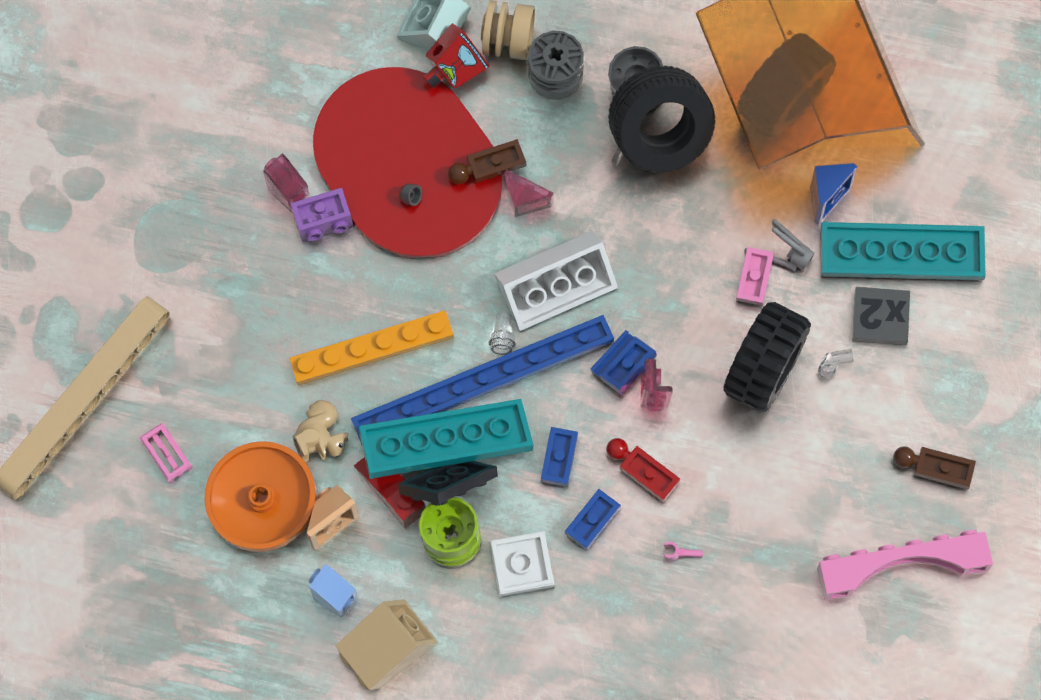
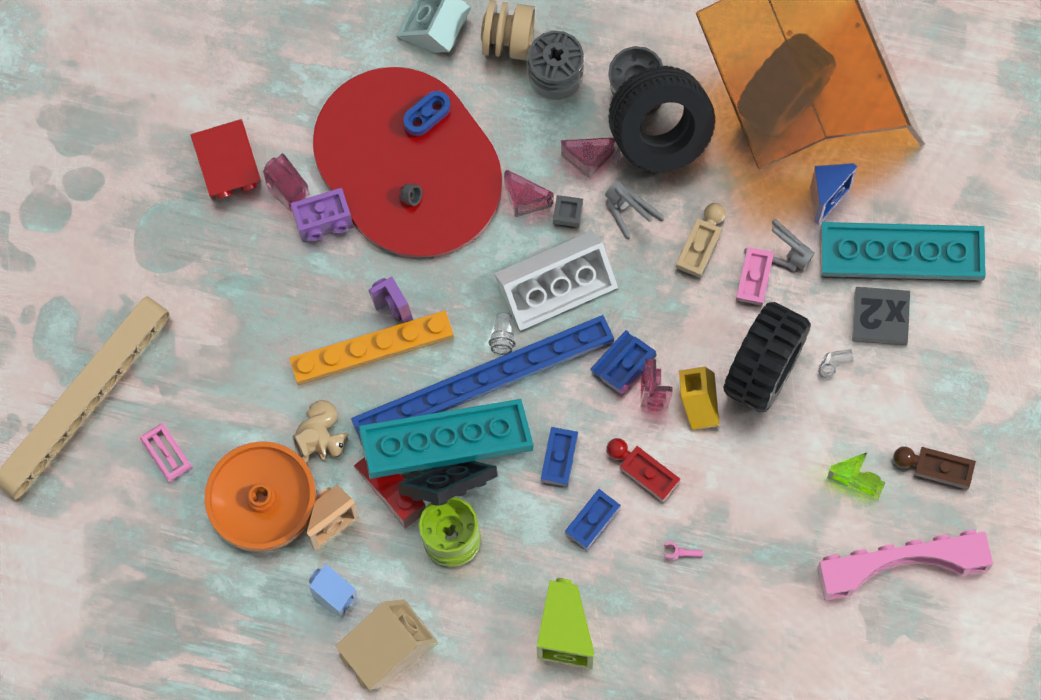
red torso [423,23,490,89] -> none
reddish brown plate [448,139,527,184] -> none
white plate [489,531,554,597] -> none
none -> red slope [190,119,261,200]
none -> medium lavender bracket [368,277,413,323]
none -> blue plate [403,91,450,136]
none -> lime slope [537,578,594,669]
none -> dark grey plate [553,195,583,227]
none -> clear pink slope [561,137,615,179]
none -> light grey plant [605,181,664,238]
none -> tan plate [676,203,725,278]
none -> yellow slope [679,366,720,430]
none -> clear neon green slope [827,452,885,499]

